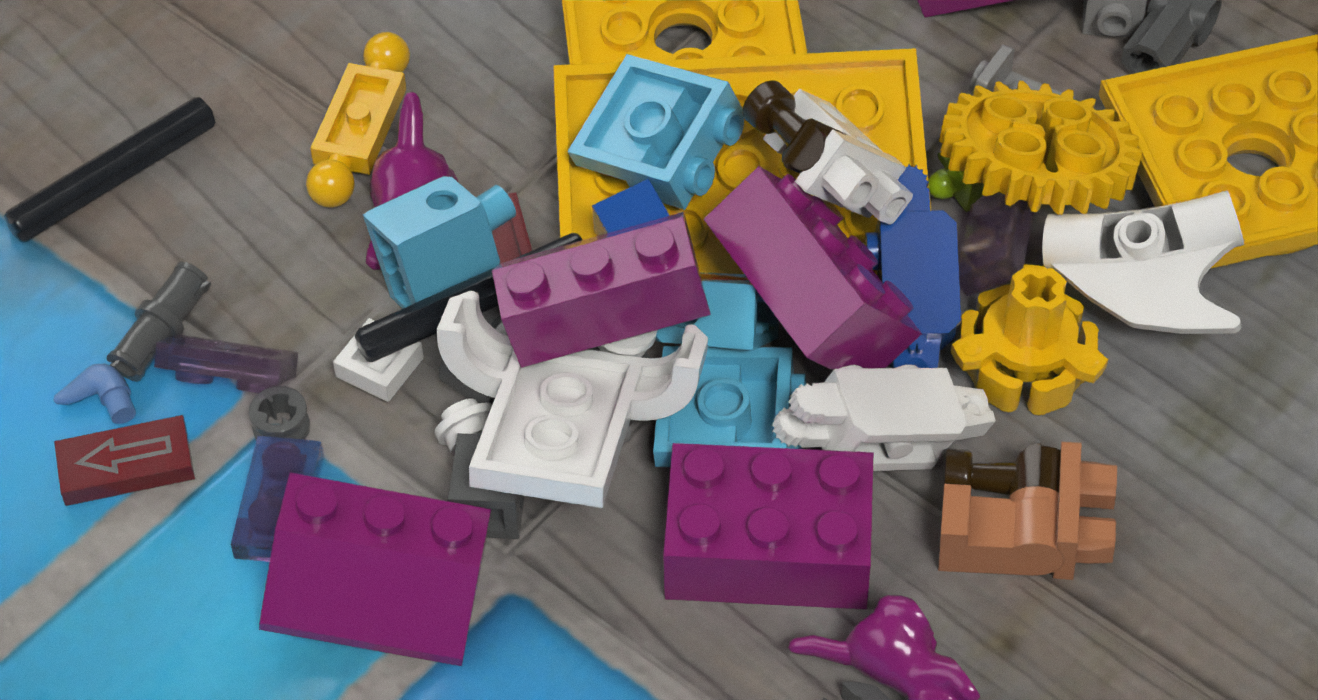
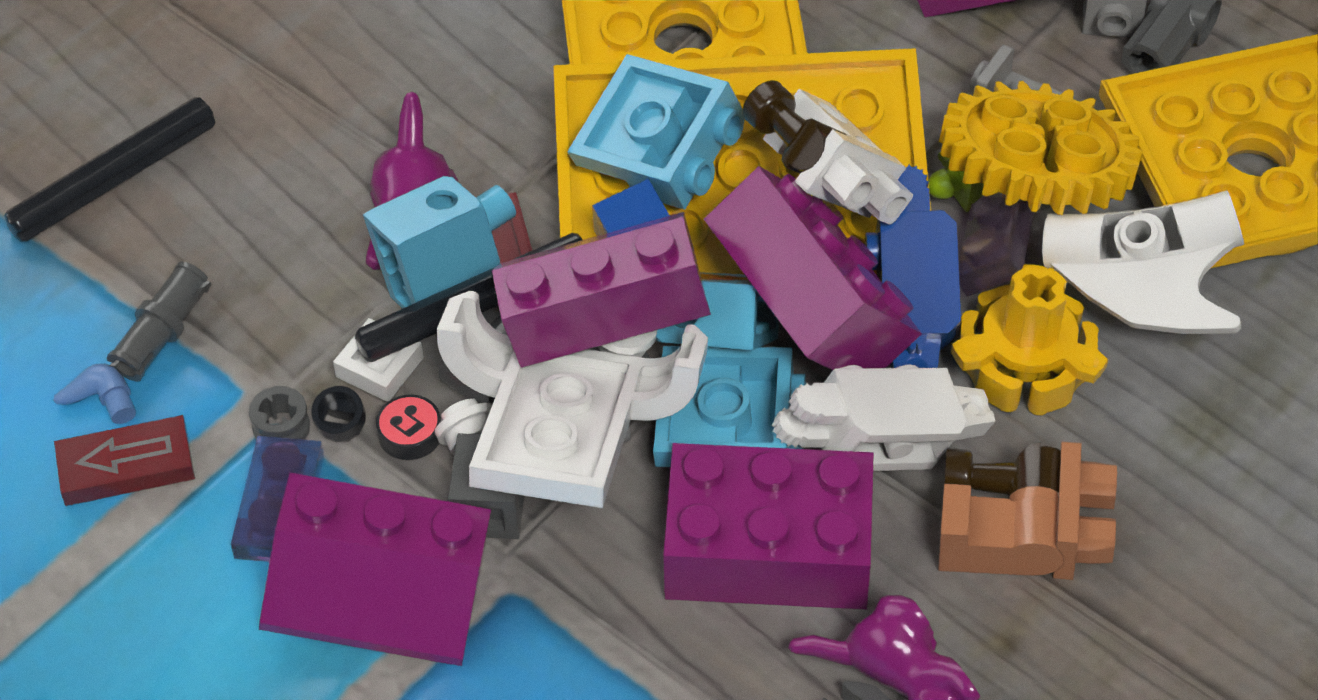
clear purple plate [154,335,299,393] -> none
yellow plate [306,32,410,208] -> none
none -> black hinge [311,386,366,443]
none -> tile [376,395,441,460]

